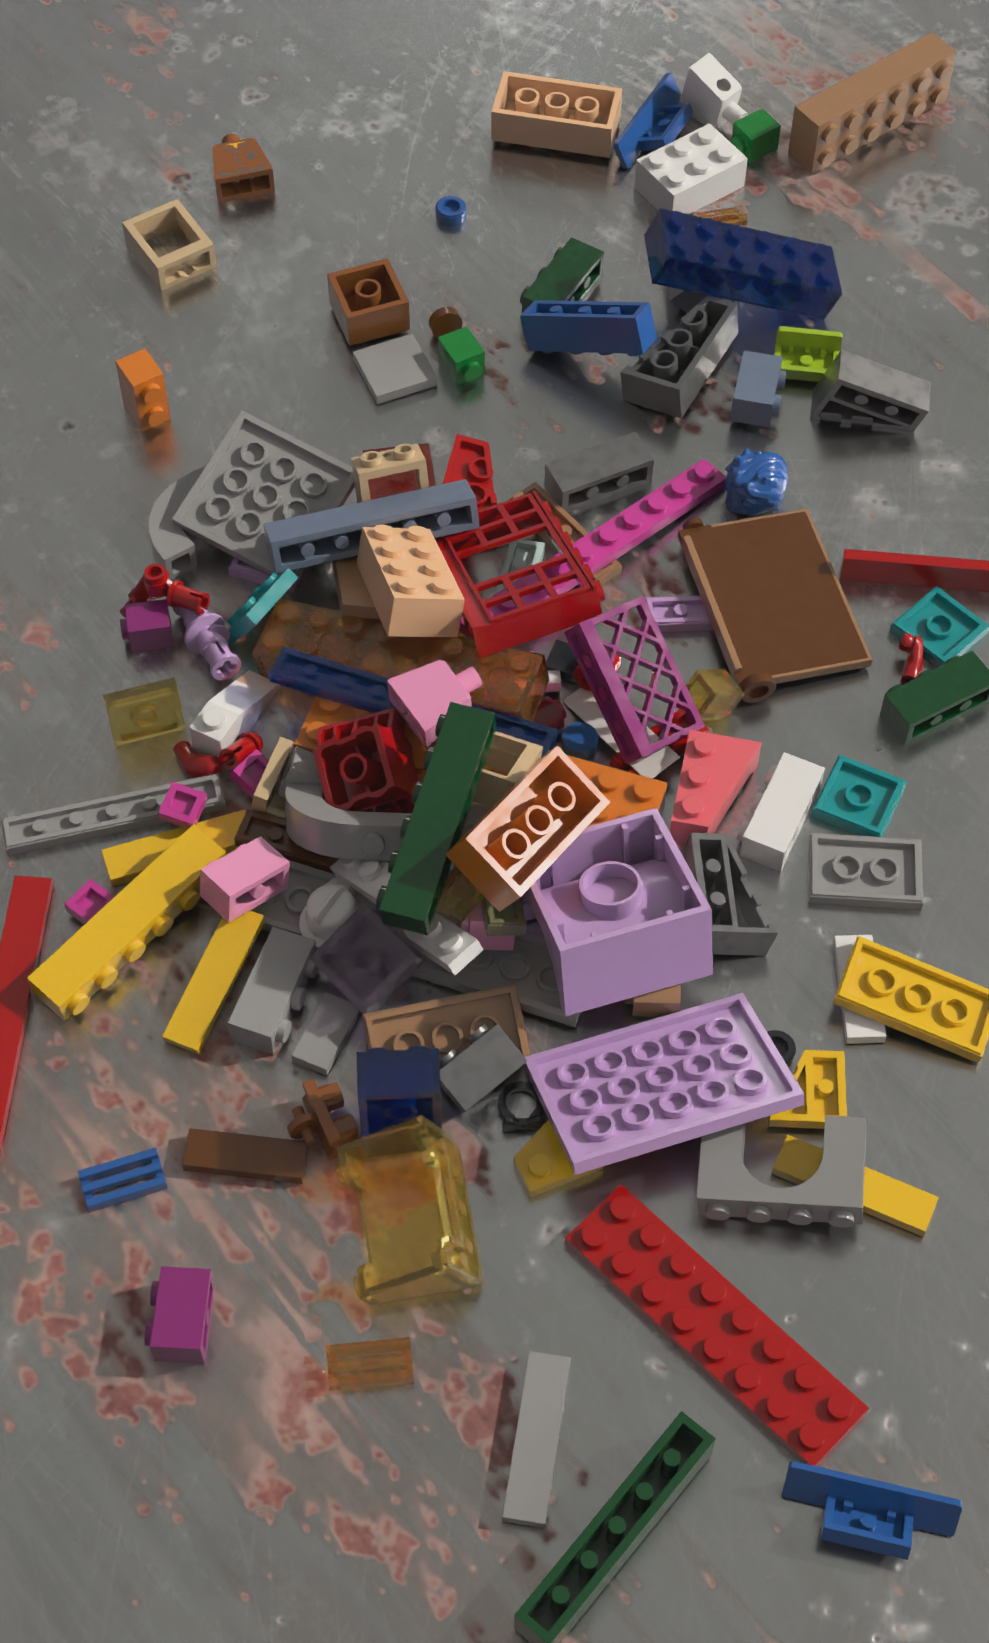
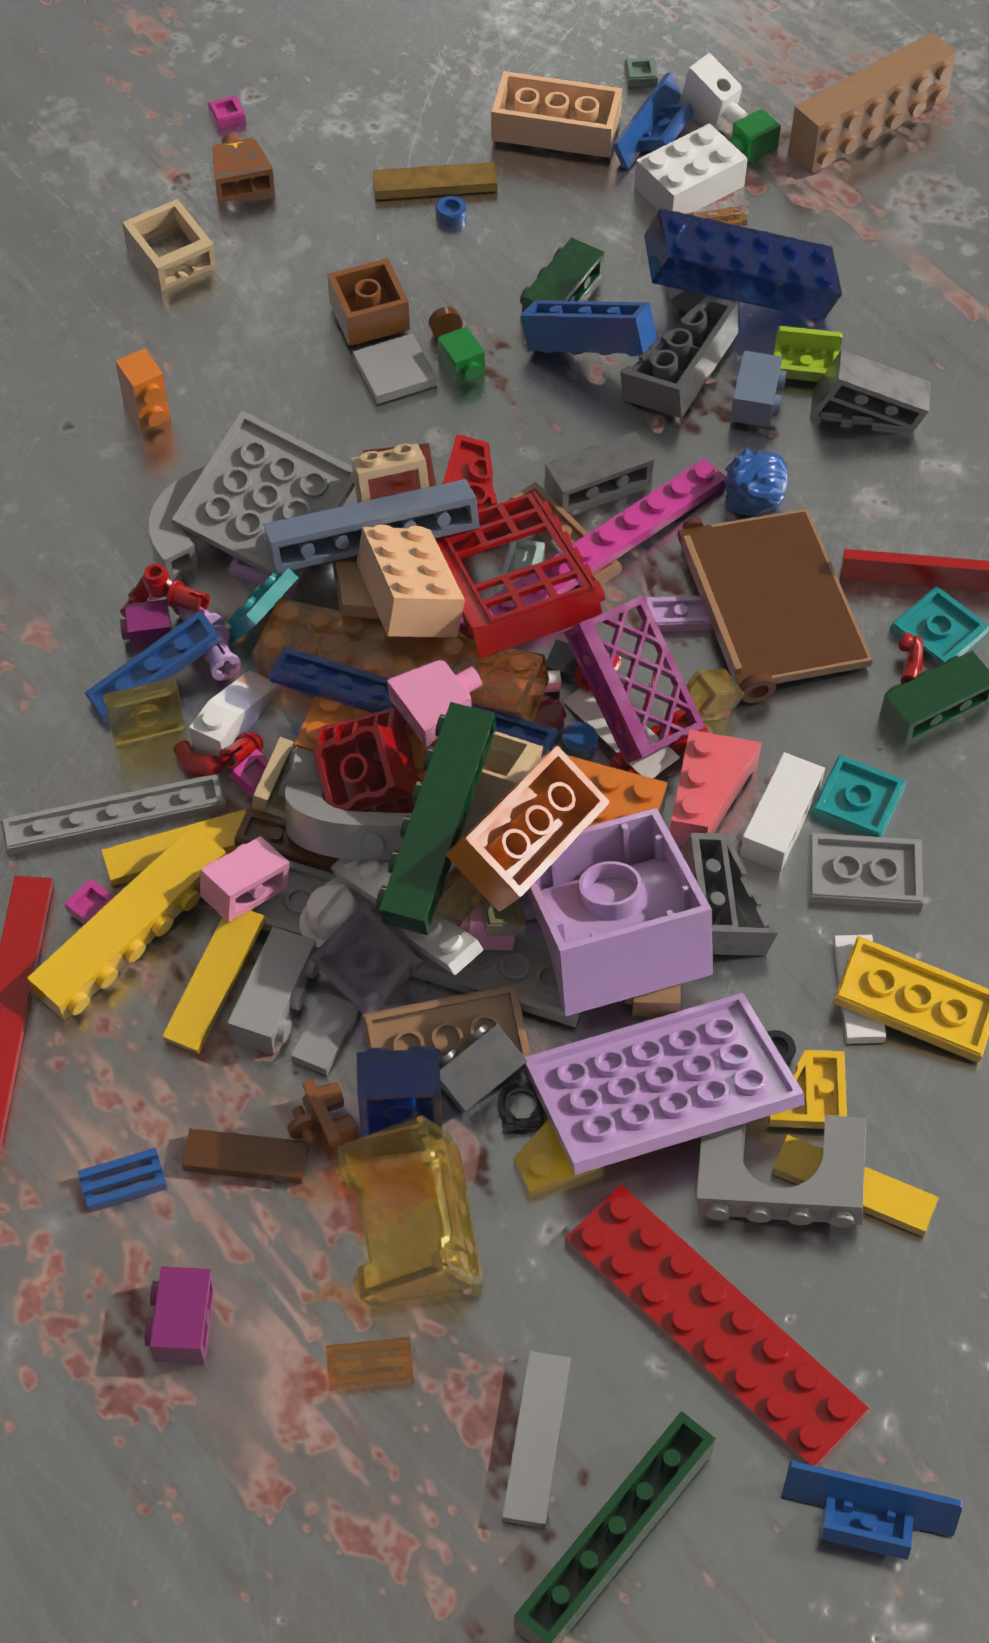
dark pink plate [158,781,208,829] -> none
none -> blue tile [85,610,223,724]
none -> dark pink tile [208,95,246,130]
none -> pearl gold tile [372,162,497,200]
none -> sand green tile [624,58,658,88]

